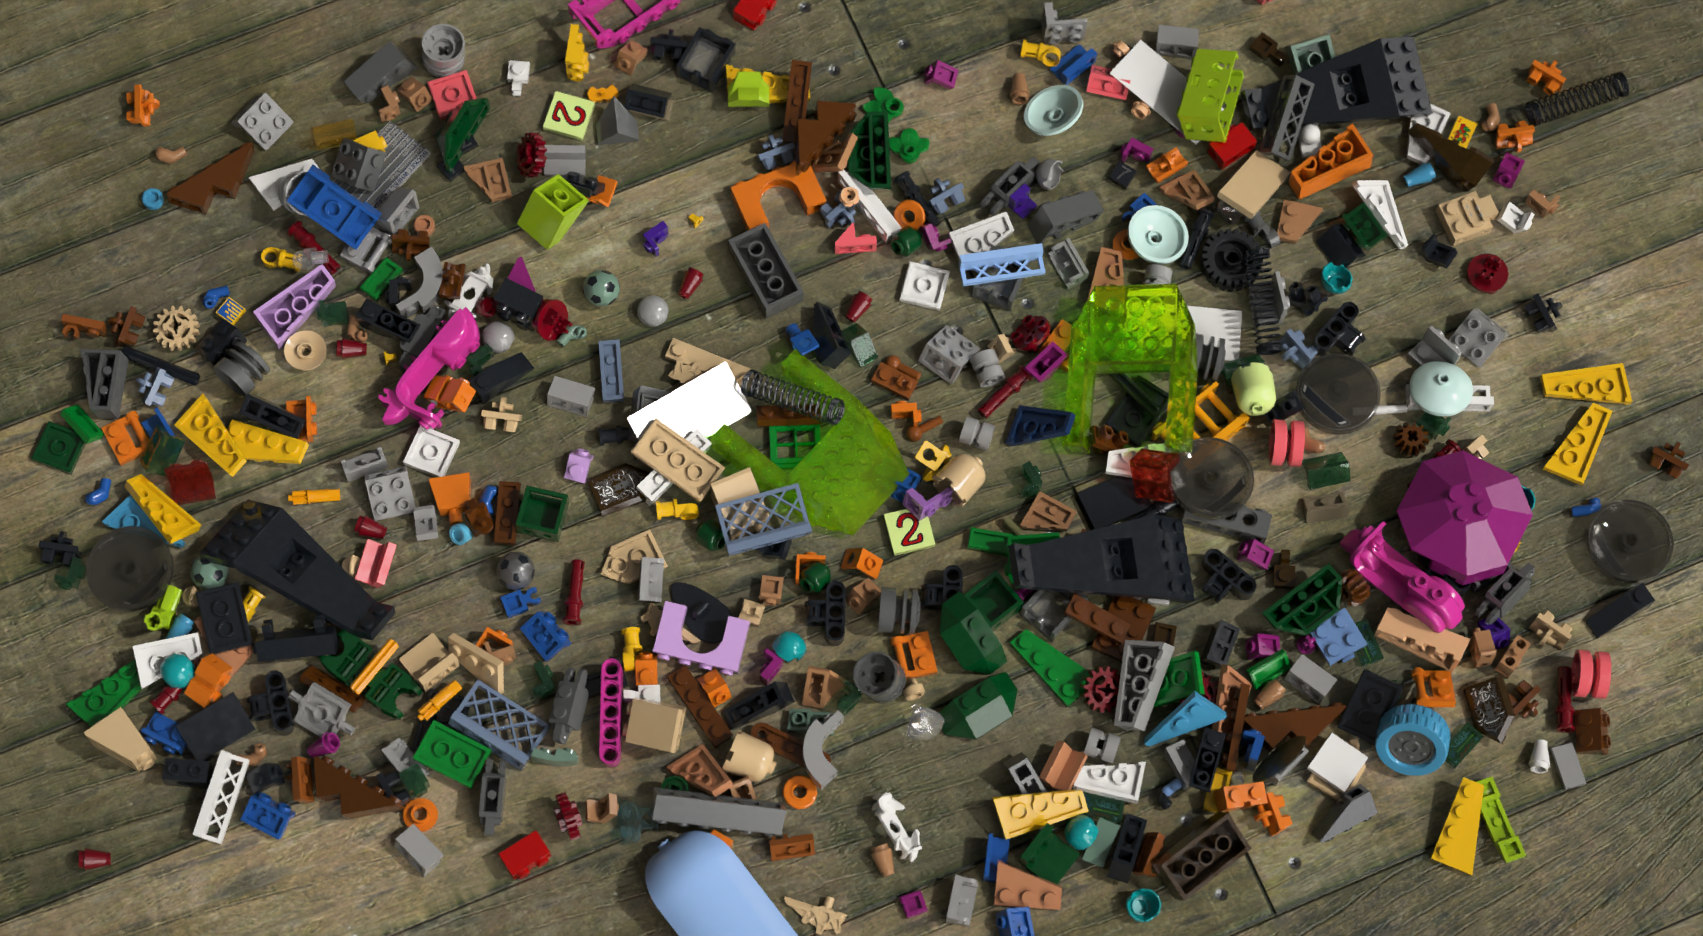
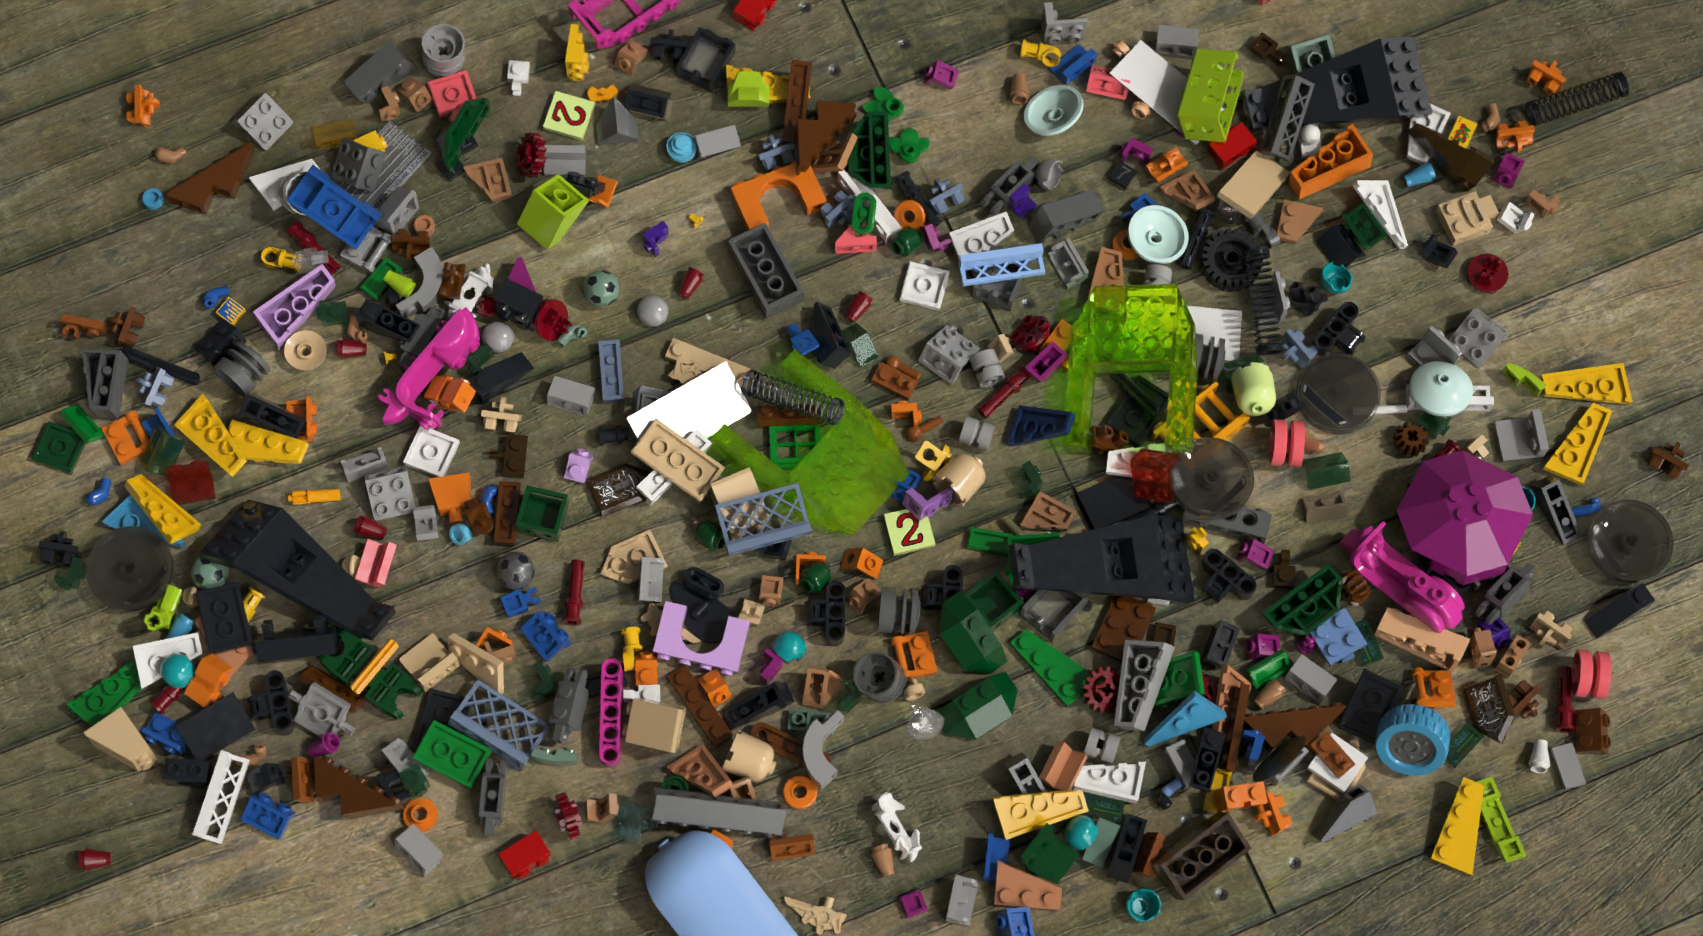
tan gear [153,306,200,351] -> none
light orange piece [417,679,462,721] -> none
yellow connector [655,498,699,520] -> none
light nougat plate [839,187,859,207] -> none
reddish brown plate [1063,593,1131,645] -> none
black hips [1525,293,1563,333] -> none
none -> lime cone [383,270,416,298]
none -> dark brown plate [489,434,528,479]
none -> medium azure plate [666,132,697,163]
none -> black plate [683,567,724,599]
none -> light grey hinge [695,125,741,158]
none -> green plate [852,192,877,235]
none -> yellow plate [1186,527,1209,554]
none -> dark orange plate [1309,731,1355,779]
none -> light grey bracket [1494,409,1549,462]
none -> lime slope [1501,363,1546,397]
none -> black slope [1530,476,1582,545]

